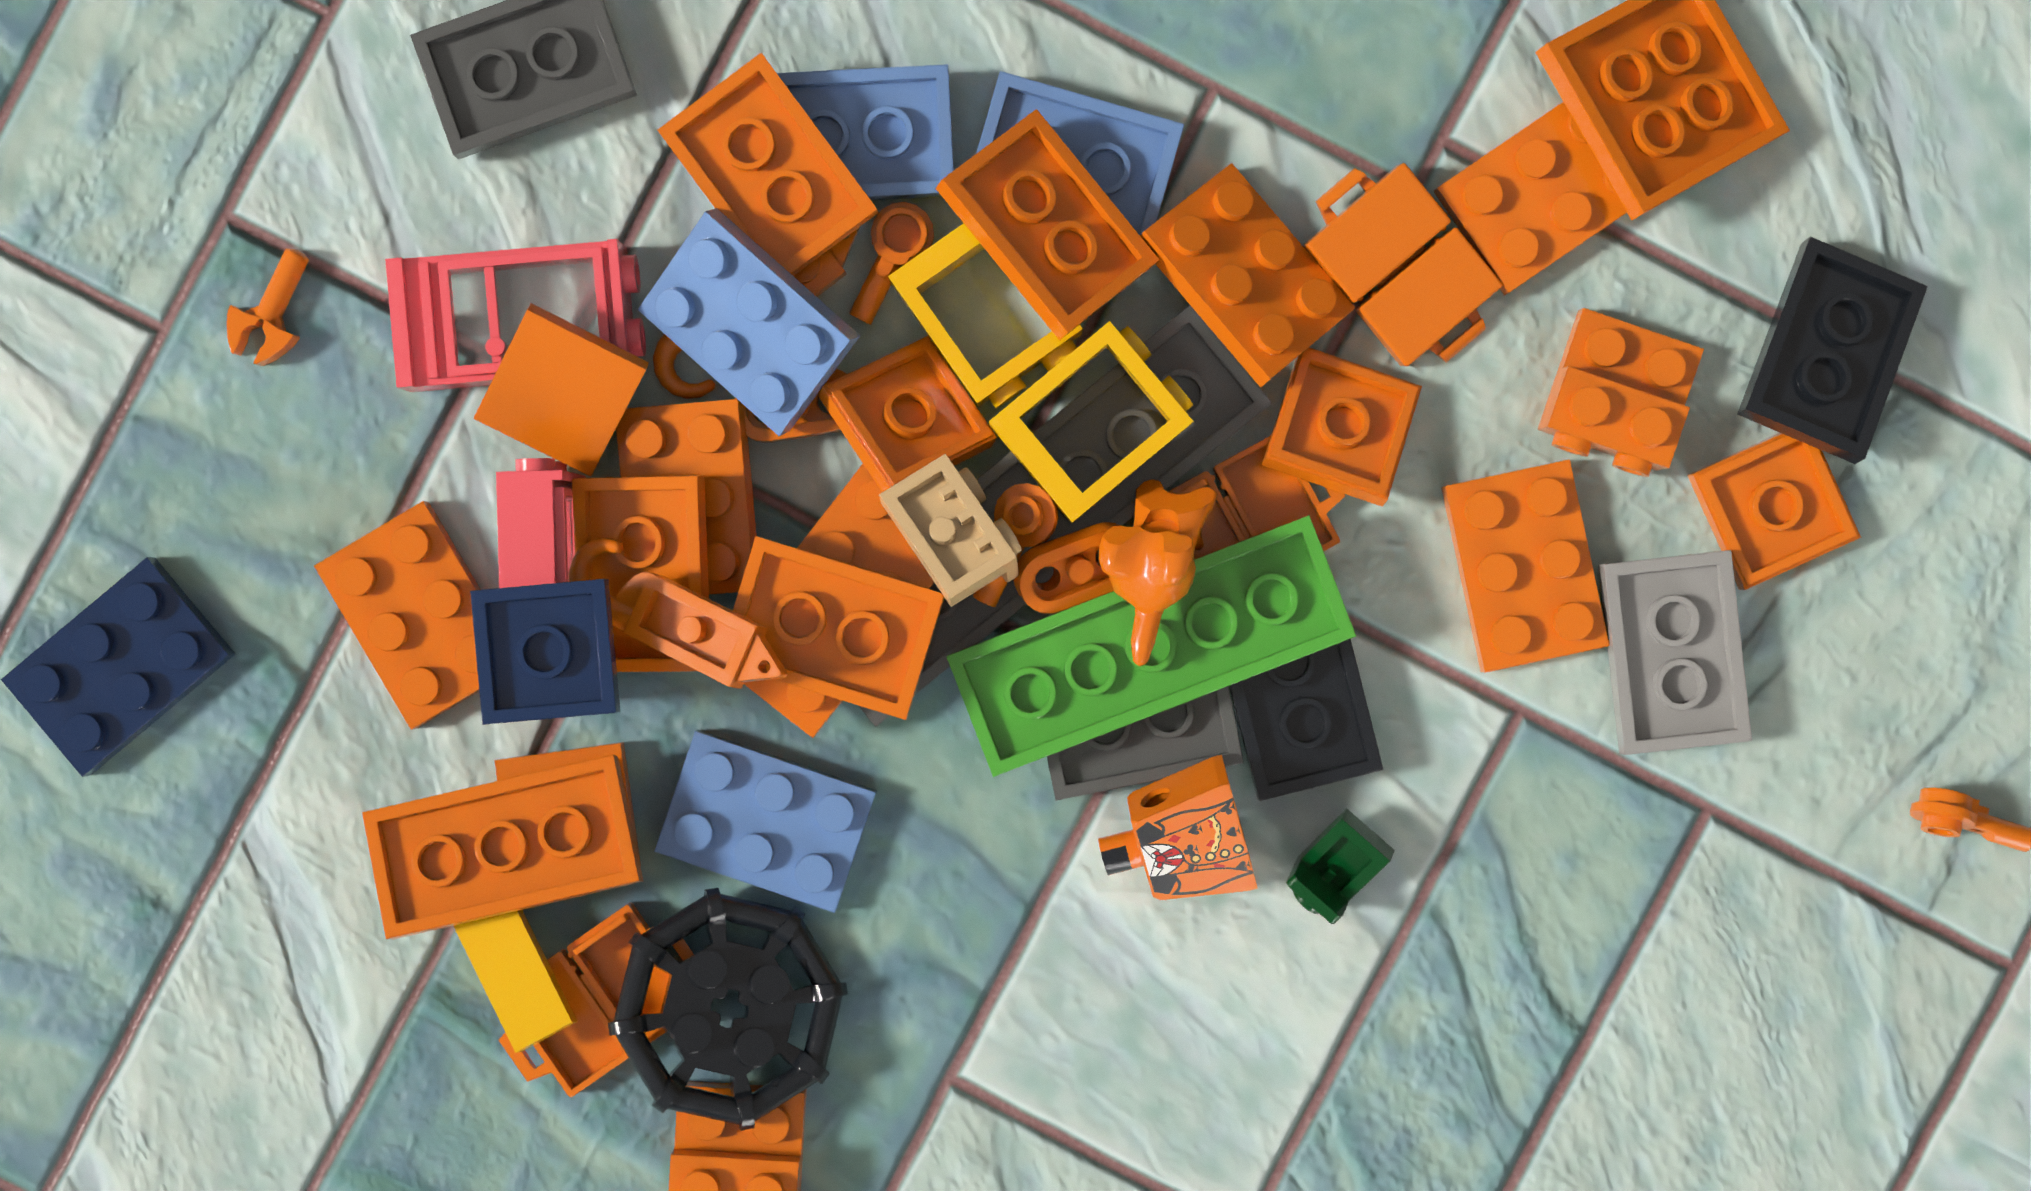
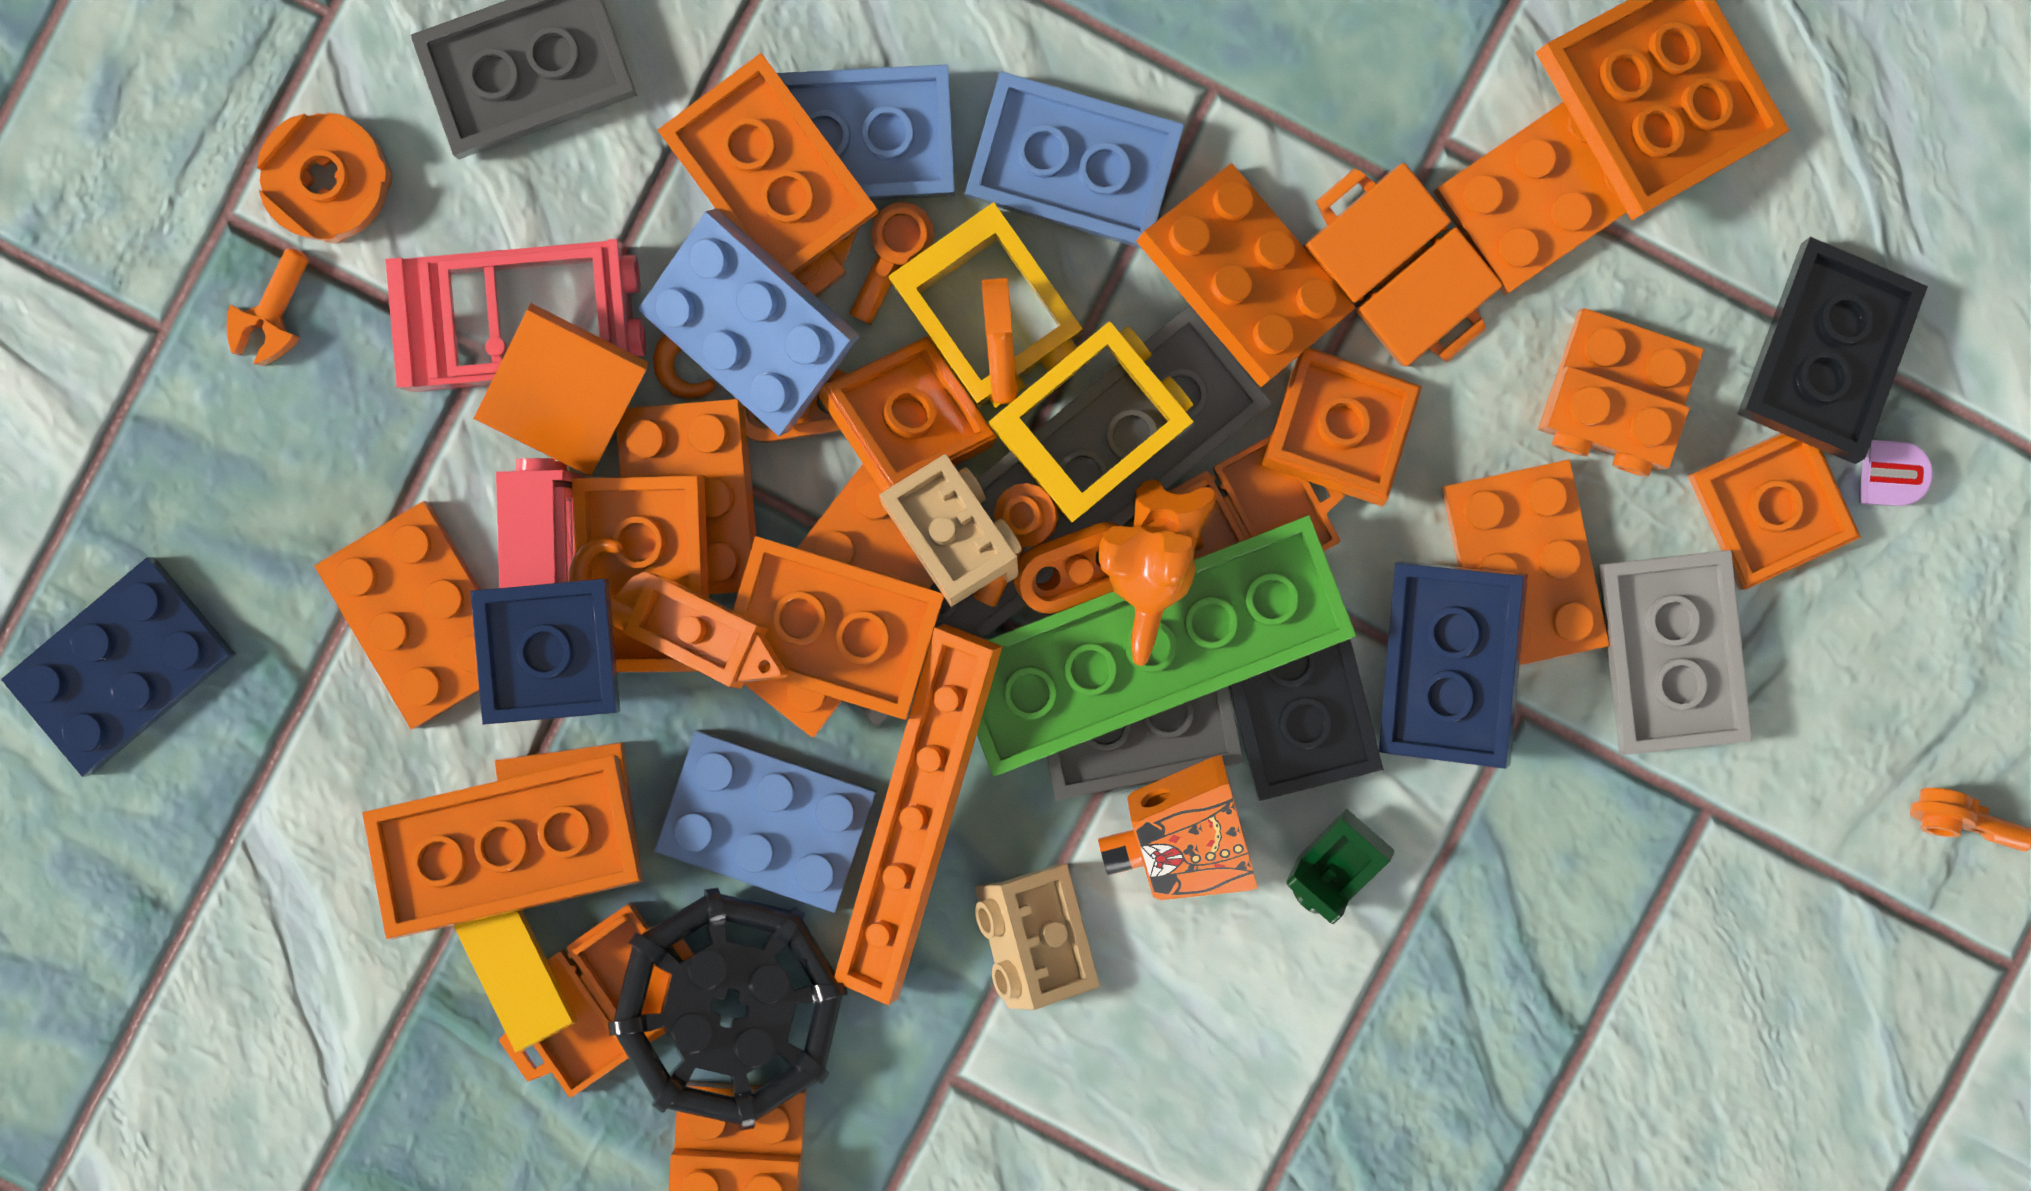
orange plate [935,109,1159,340] -> none
none -> orange plate [257,112,392,244]
none -> orange plate [834,624,1003,1006]
none -> tan bracket [975,864,1100,1010]
none -> orange bar [982,277,1018,404]
none -> dark blue plate [1379,561,1528,769]
none -> lavender tile [1859,440,1933,506]

